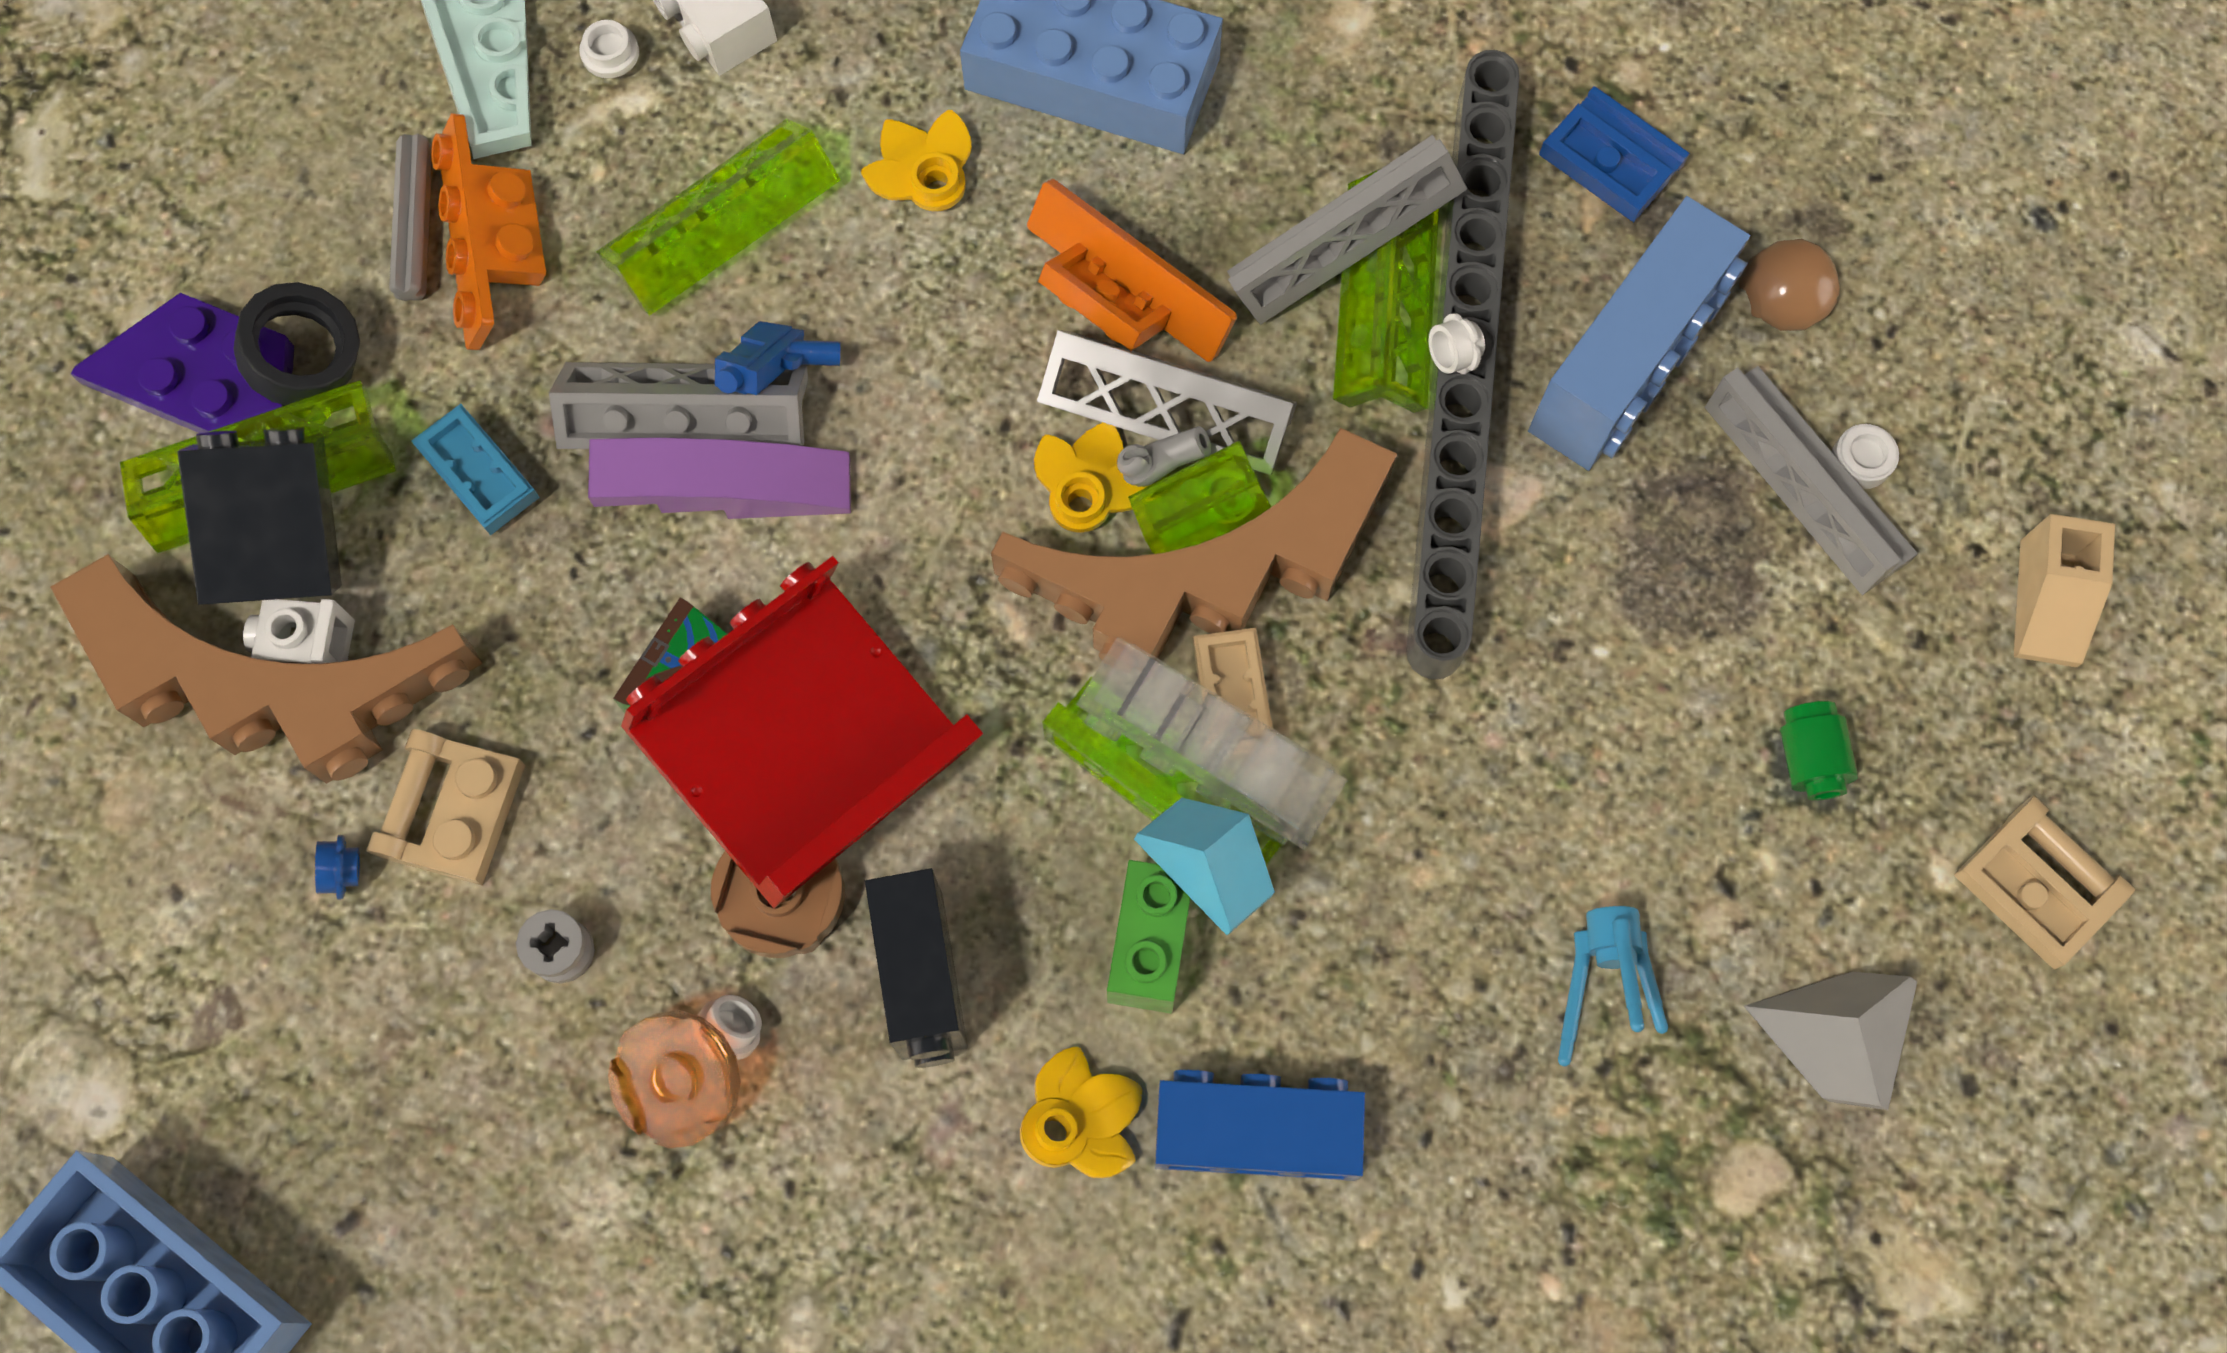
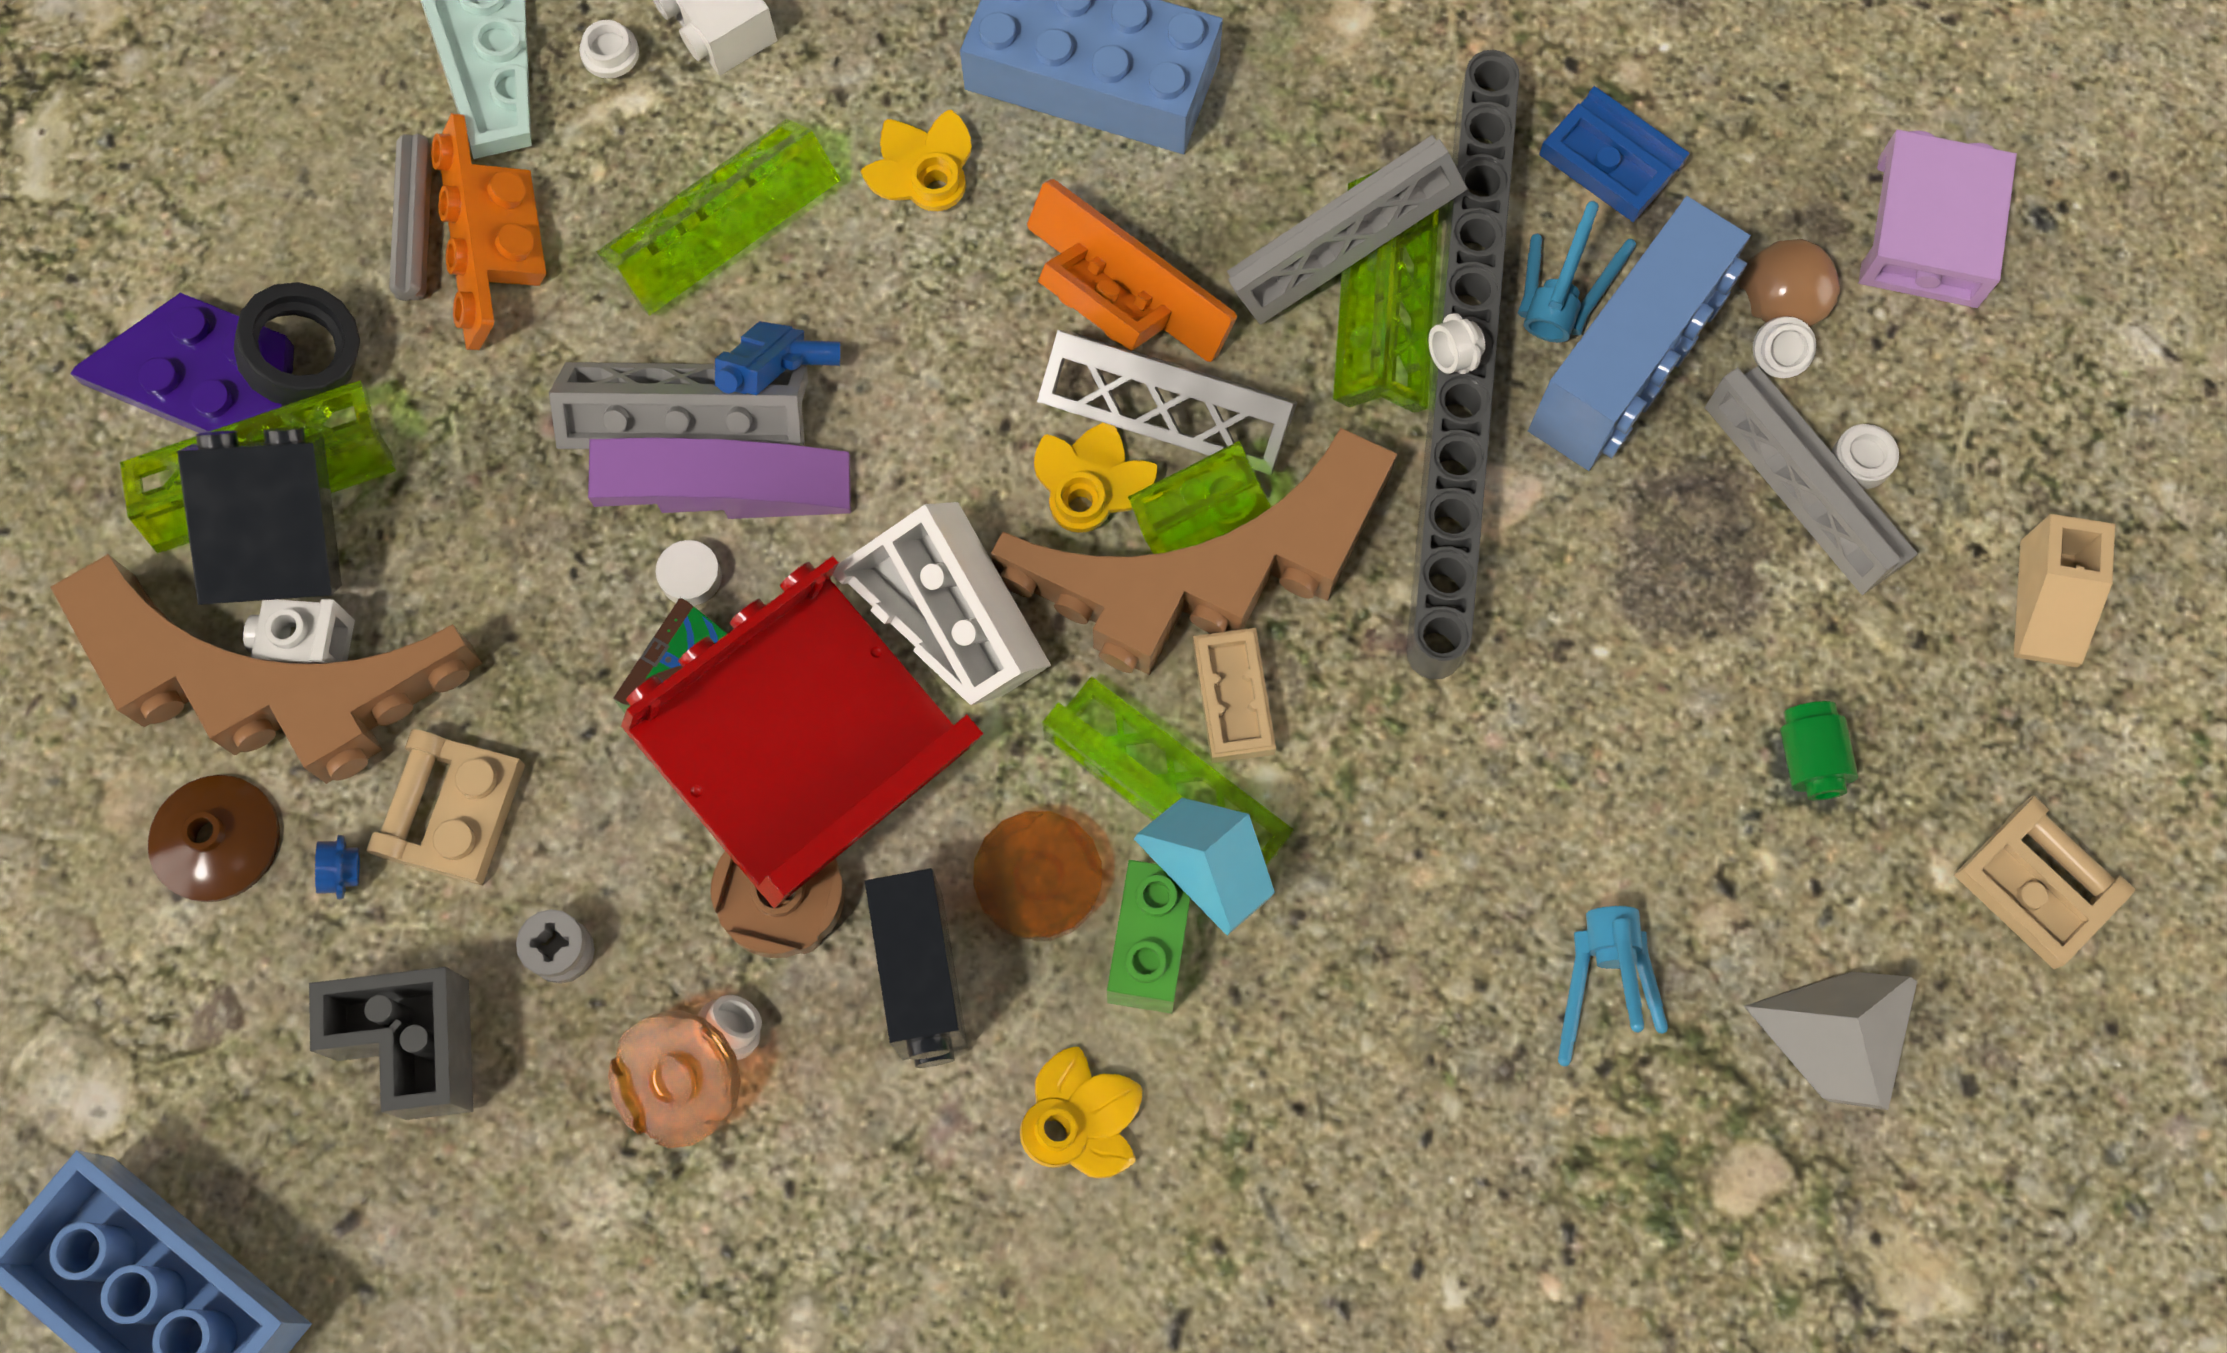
dark azure plate [411,404,540,535] -> none
clear wedge [1076,636,1348,850] -> none
light grey arm [1117,426,1211,487] -> none
blue brick [1155,1070,1365,1181] -> none
none -> reddish brown dish [148,775,280,902]
none -> dark grey brick [309,967,474,1120]
none -> white tile [656,540,722,606]
none -> white wedge [833,502,1051,705]
none -> clear orange tile [973,811,1102,941]
none -> dark azure plant [1517,201,1636,343]
none -> white plate [1753,316,1816,378]
none -> lavender panel [1858,129,2017,308]

